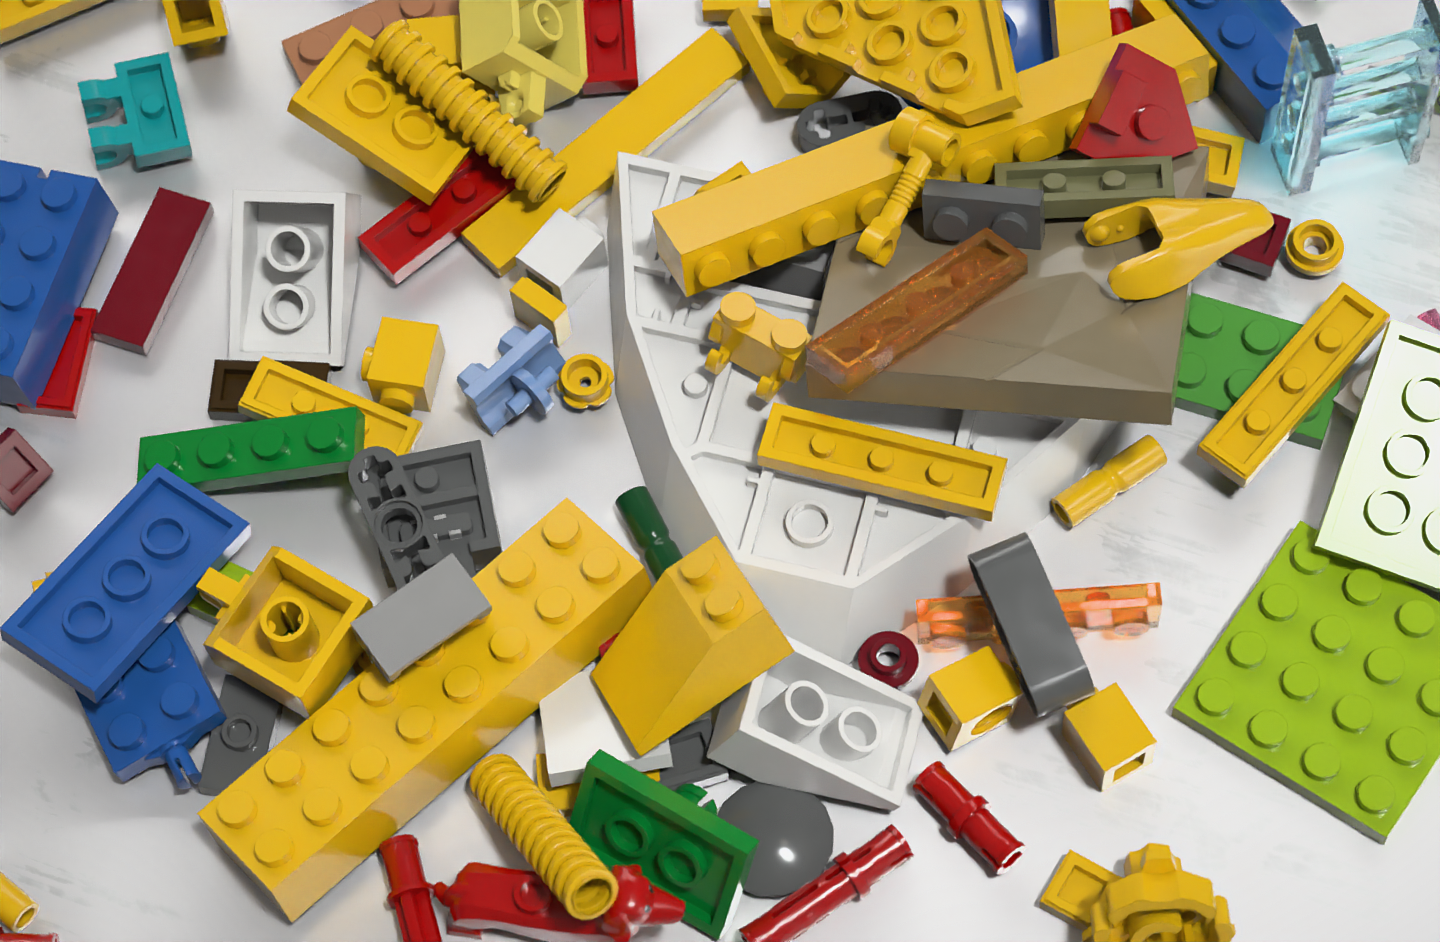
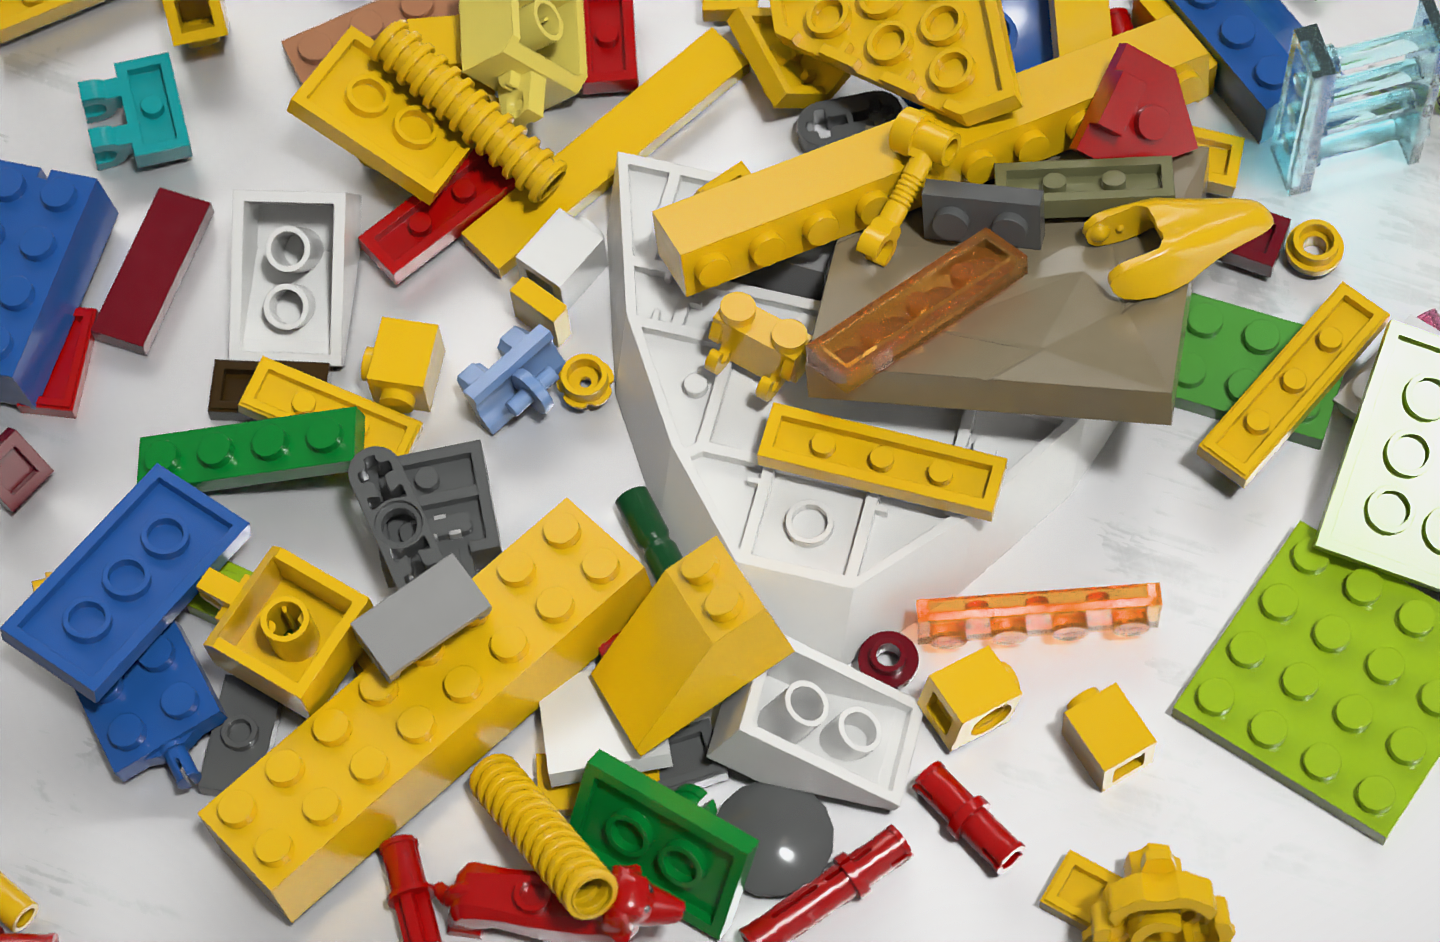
dark grey beam [967,532,1095,718] -> none
yellow piece [1051,434,1167,528] -> none

